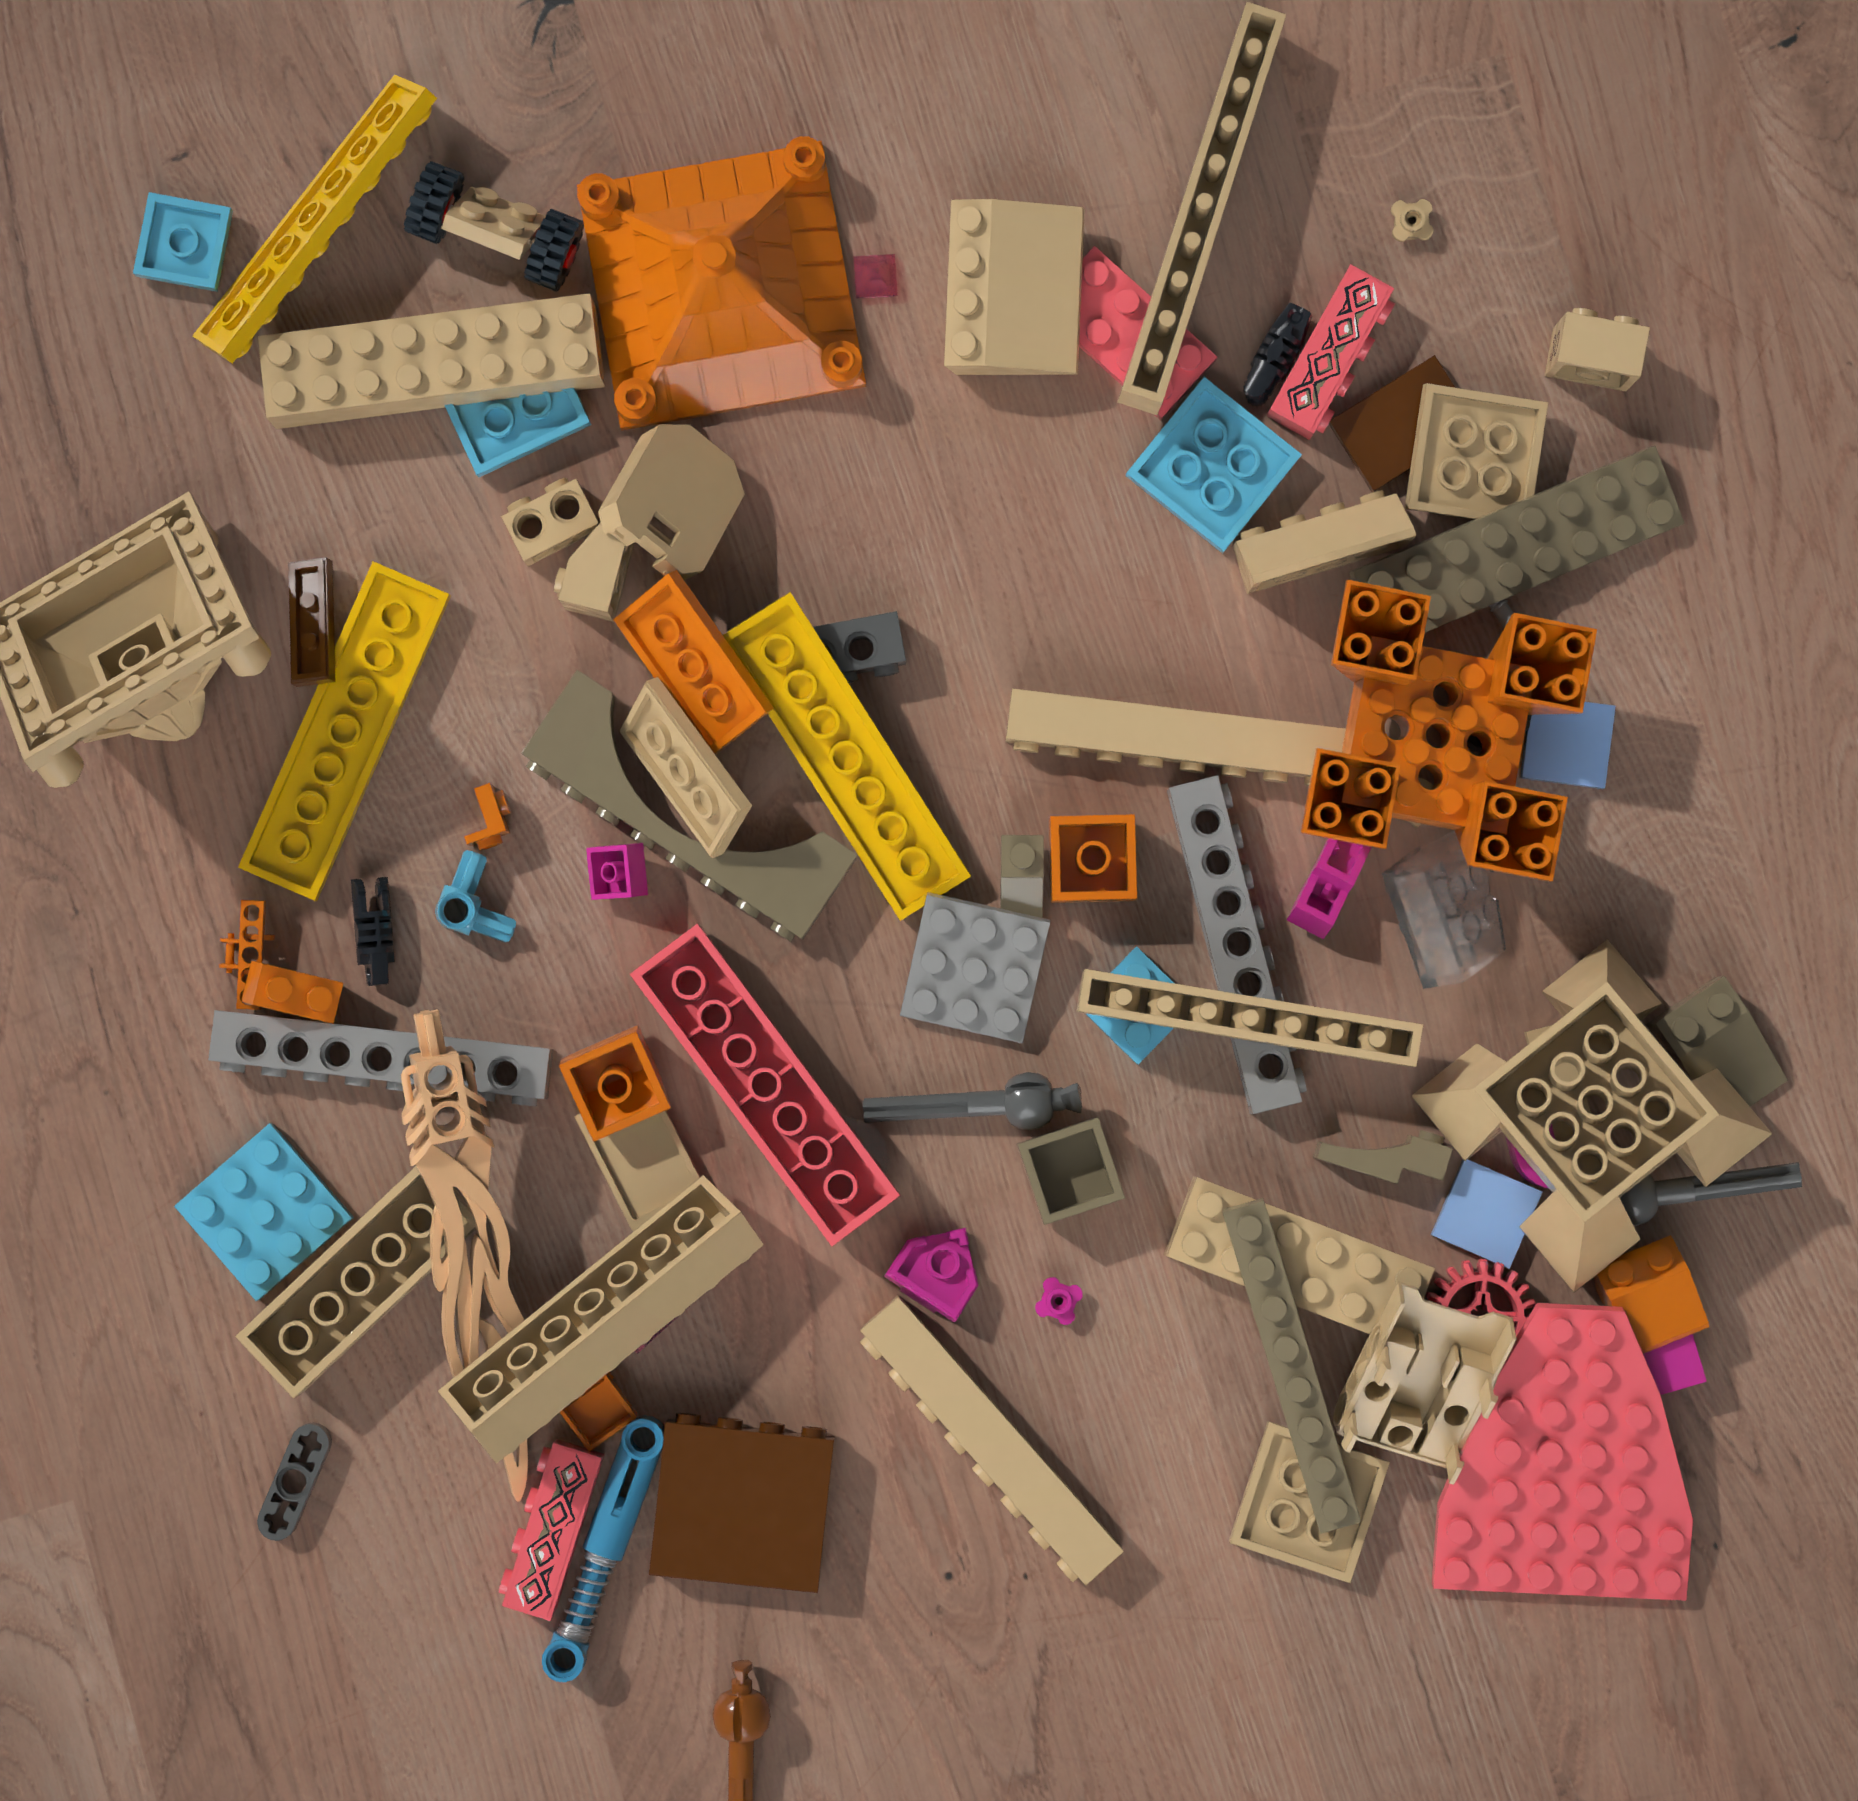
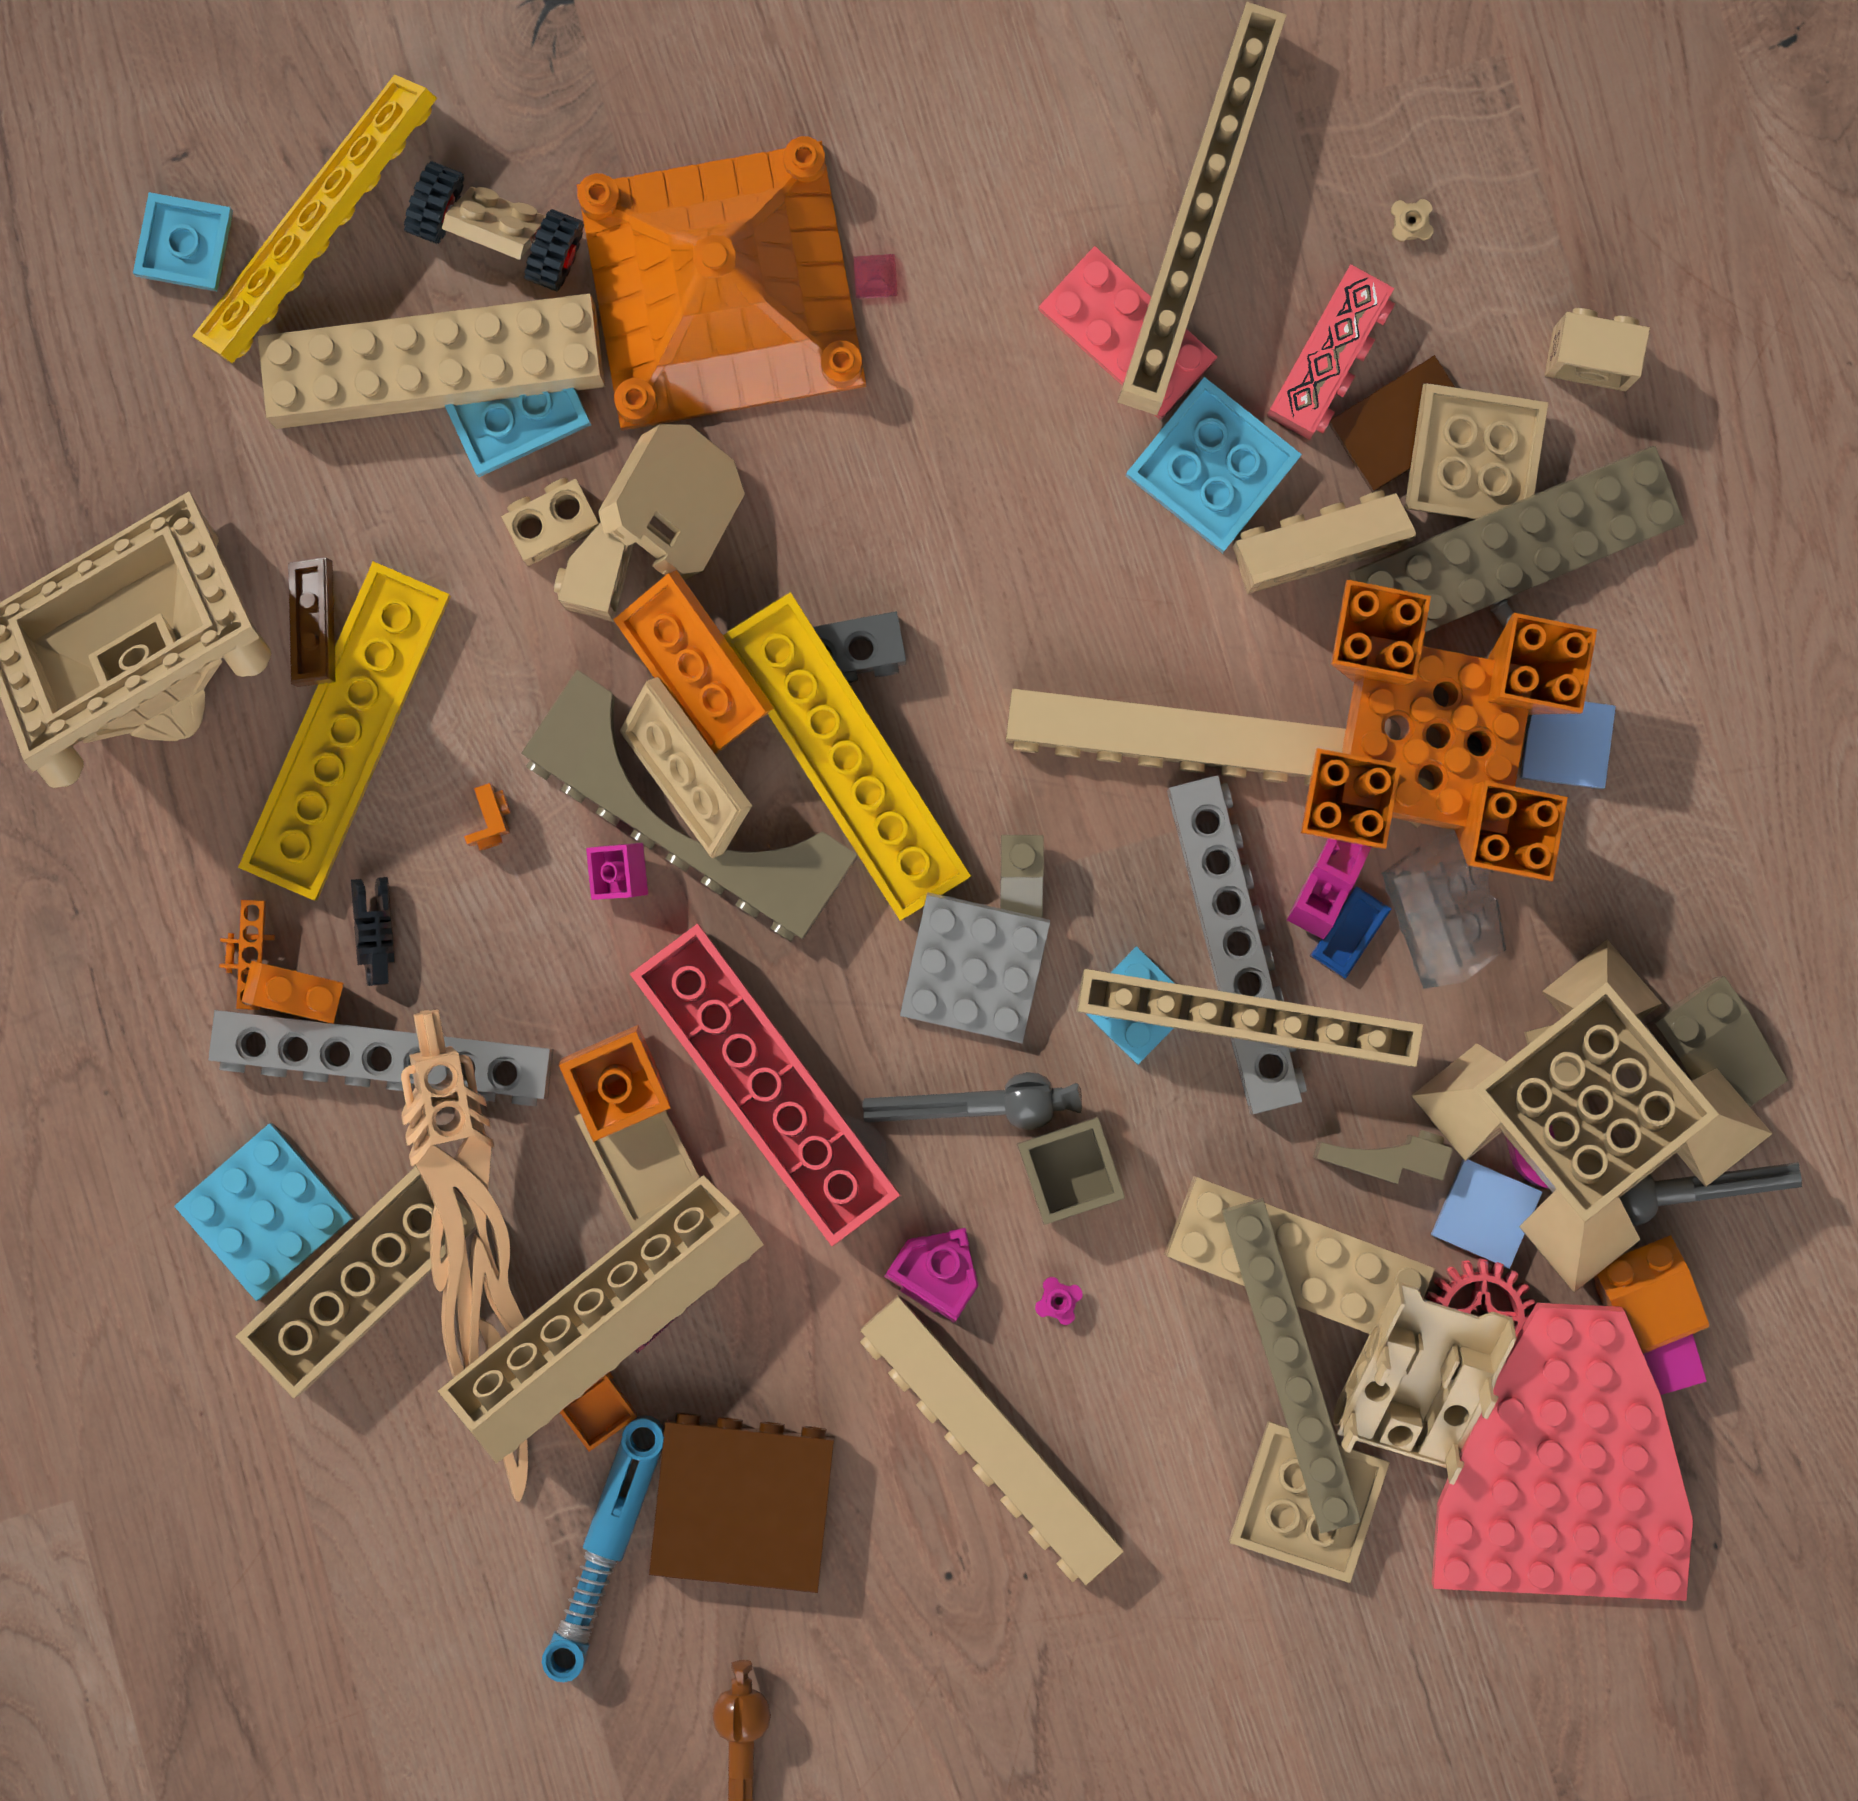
dark grey beam [257,1422,332,1541] -> none
medium azure axle [435,850,516,942] -> none
coral brick [498,1439,605,1621] -> none
tan slope [944,199,1085,375] -> none
orange brick [1049,814,1137,903] -> none
black hinge [1243,302,1312,408] -> none
none -> blue tile [1310,886,1392,979]

